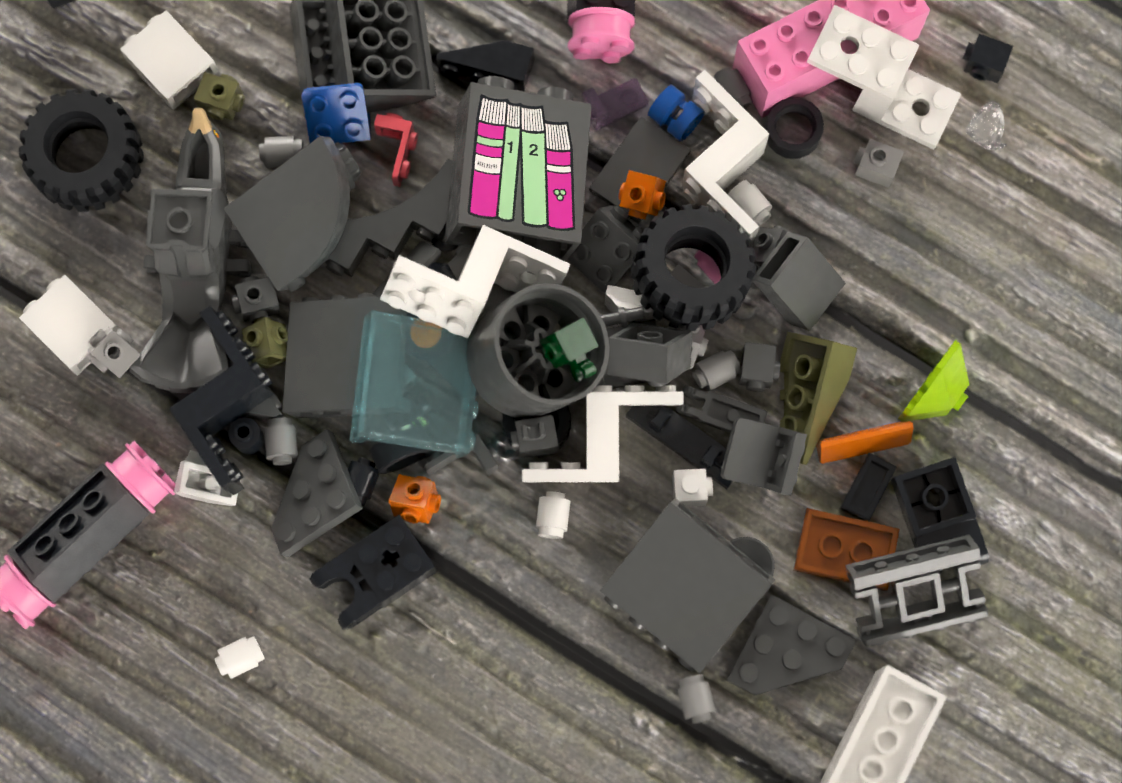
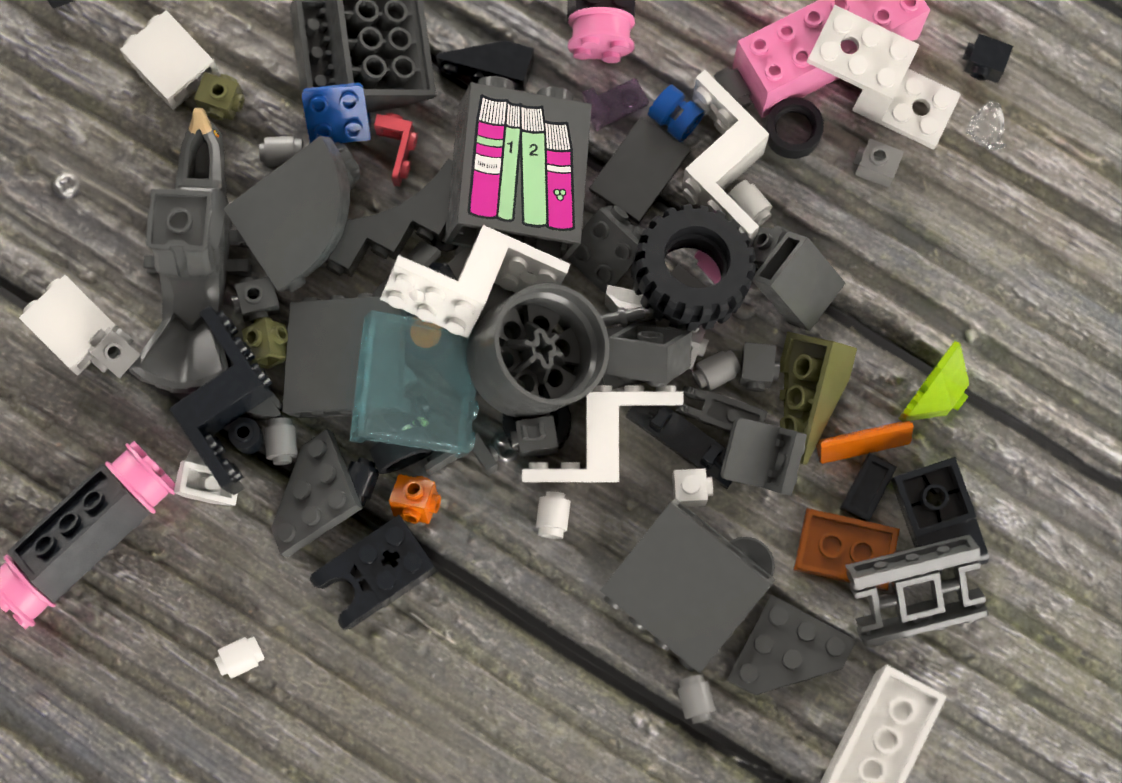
black tyre [18,89,144,212] -> none
brick [539,317,599,383] -> none
orange brick [619,170,666,220] -> none

